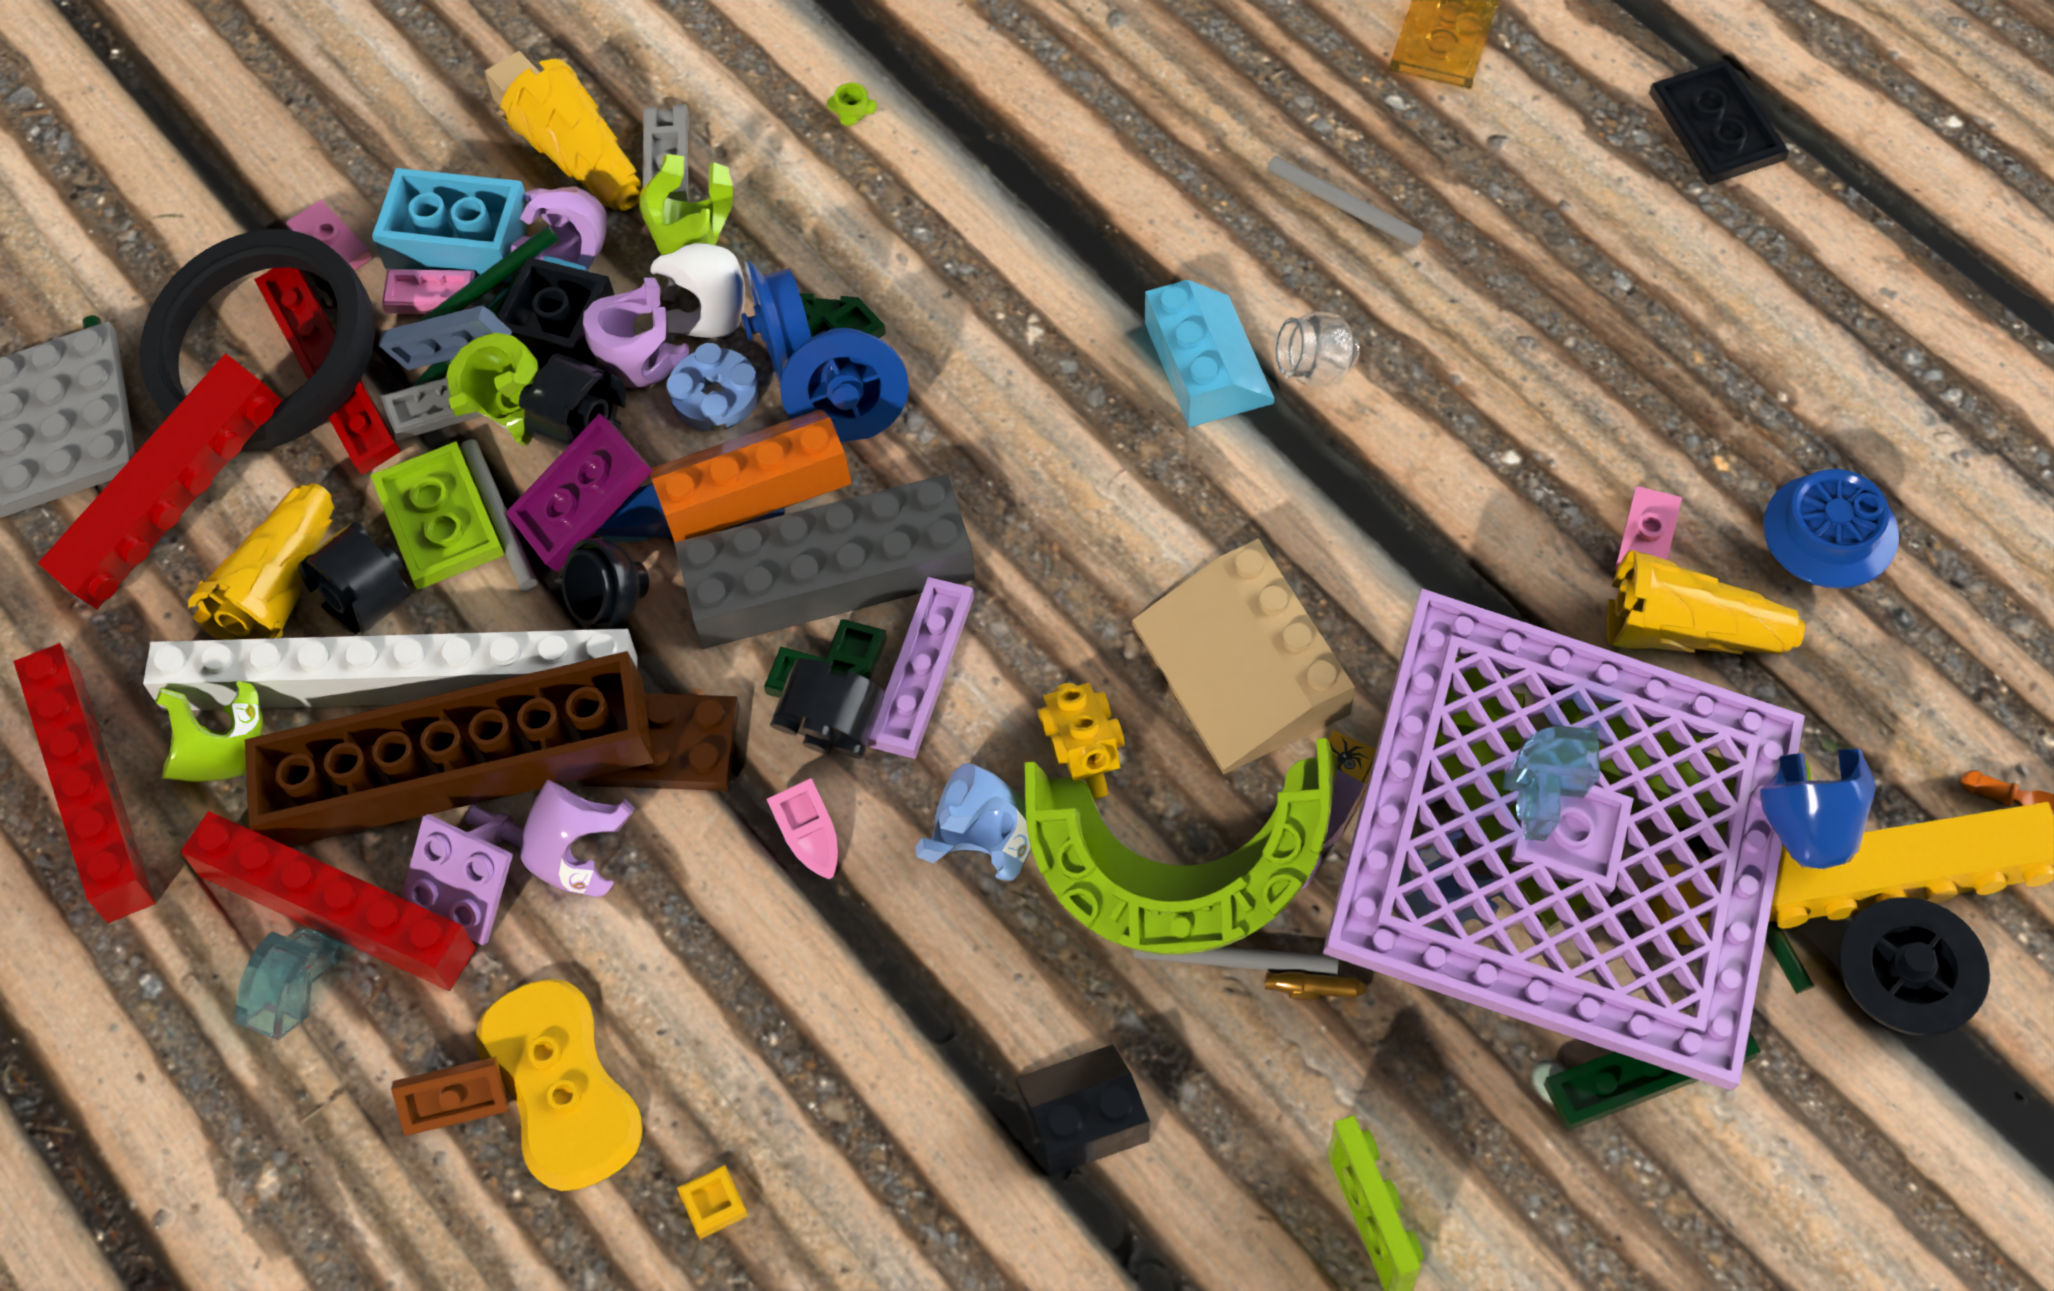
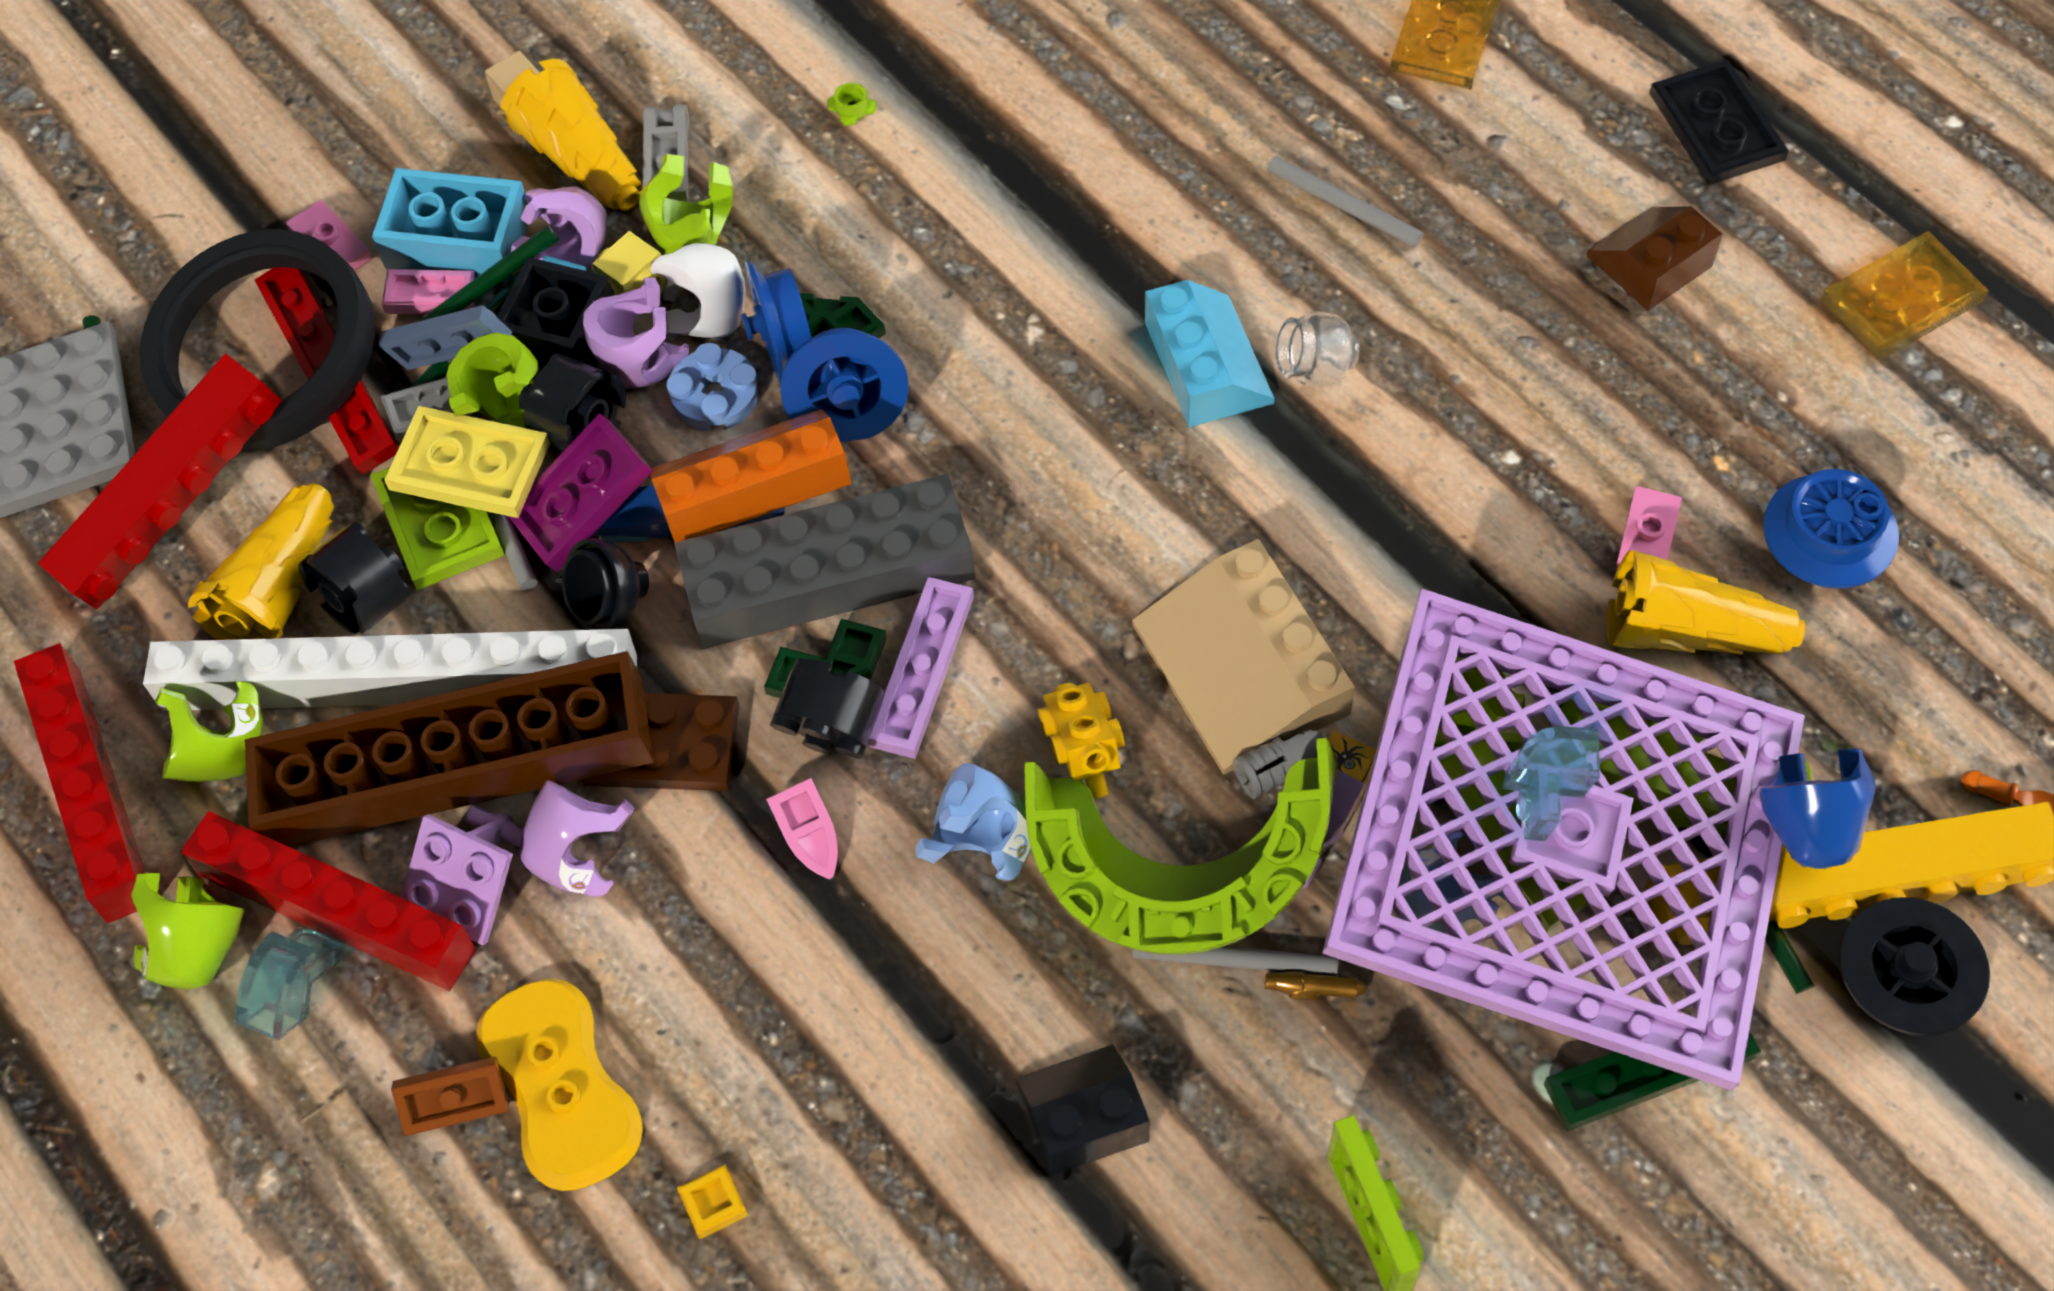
none -> lime piece [131,873,245,990]
none -> light yellow plate [385,406,550,518]
none -> light yellow brick [592,231,667,295]
none -> light grey hinge [1233,729,1326,799]
none -> reddish brown slope [1587,206,1723,311]
none -> clear yellow plate [1821,231,1989,361]

